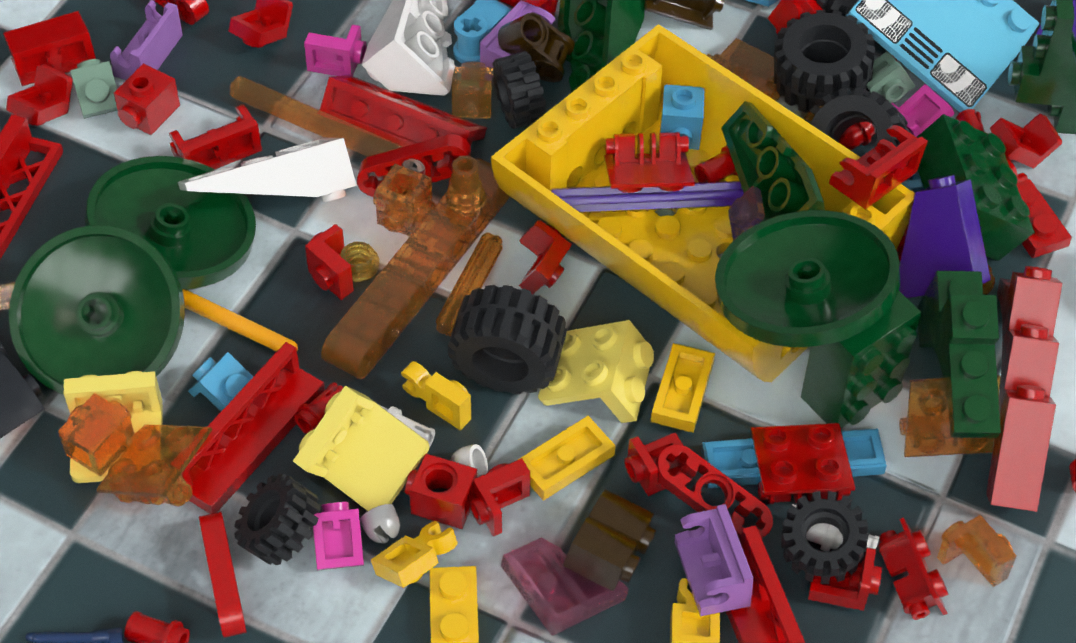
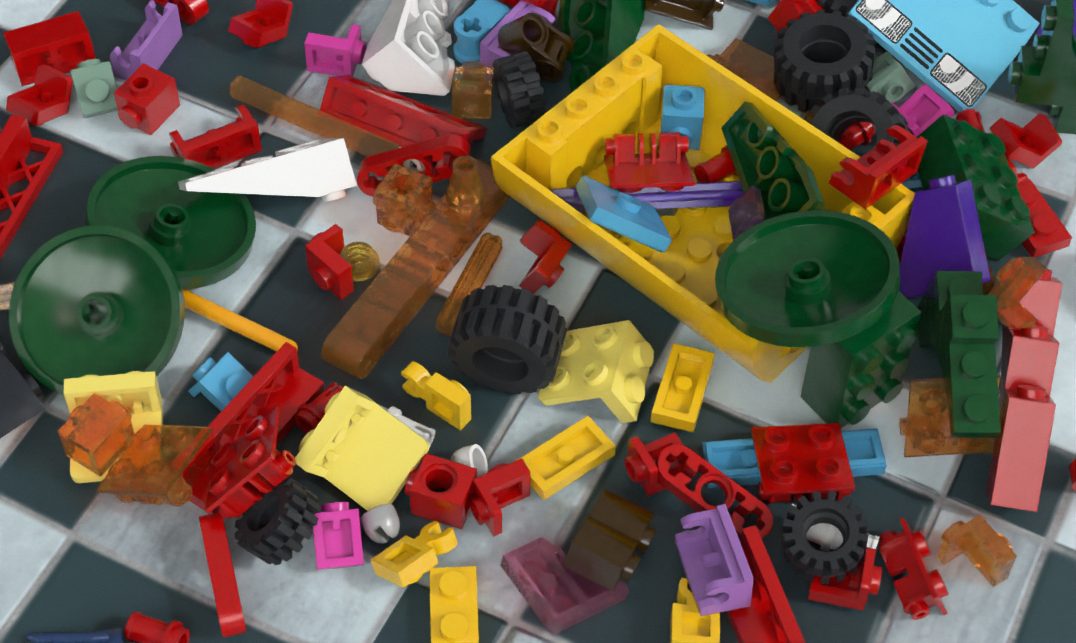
none -> red hinge [205,407,296,519]
none -> dark azure plate [576,175,672,253]
none -> clear orange bracket [988,257,1047,329]

